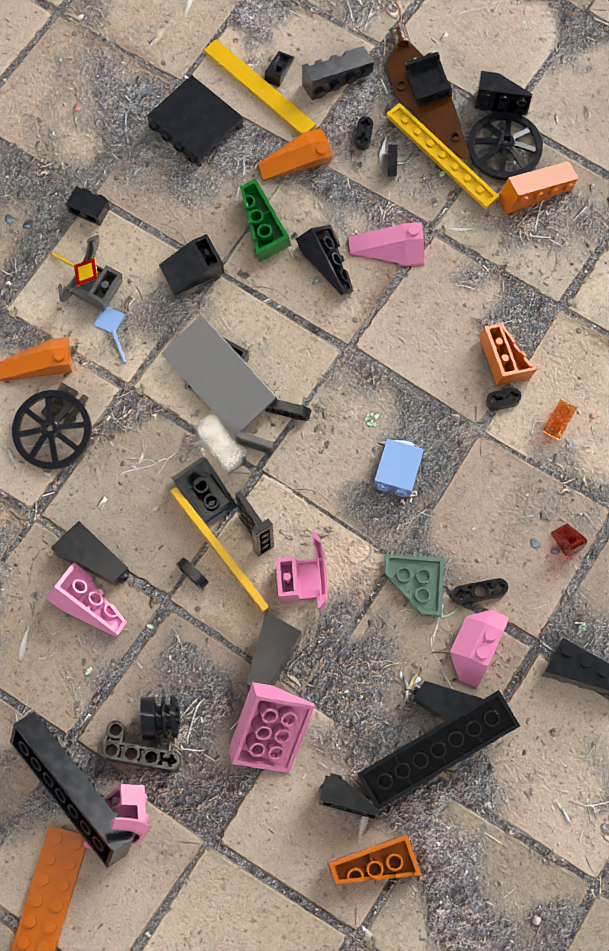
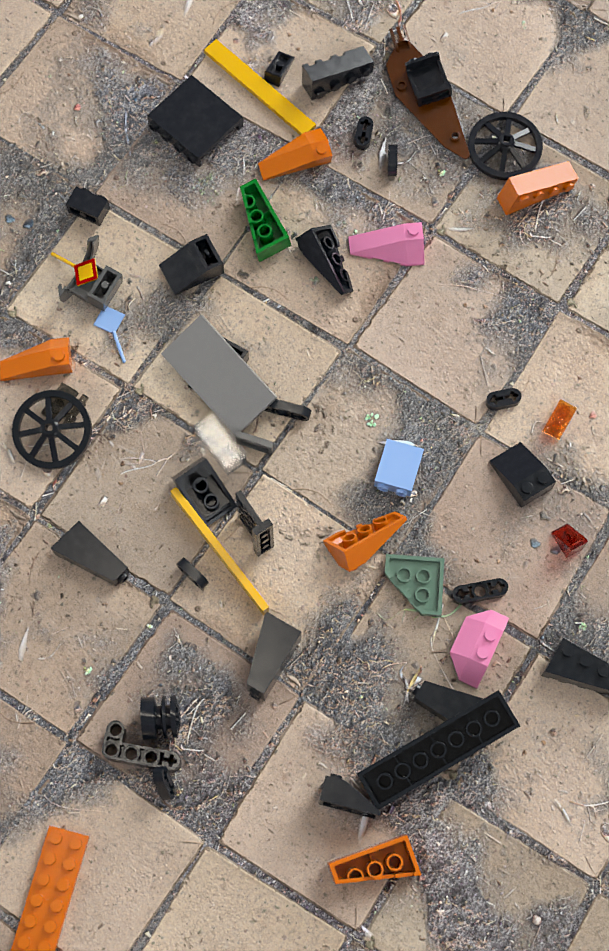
black brick [10,712,134,868] -> none
bright pink wedge [46,562,127,637] -> none
bright pink piece [84,784,150,849] -> none
bright pink slope [228,682,315,773] -> none
bright pink piece [276,531,328,612] -> none
yellow plate [386,103,499,210] -> none
black slope [475,71,532,116] -> none
orange wedge [479,323,537,386] -> none
none -> black beam [153,766,175,800]
none -> orange wedge [323,512,407,572]
none -> black slope [489,442,556,508]

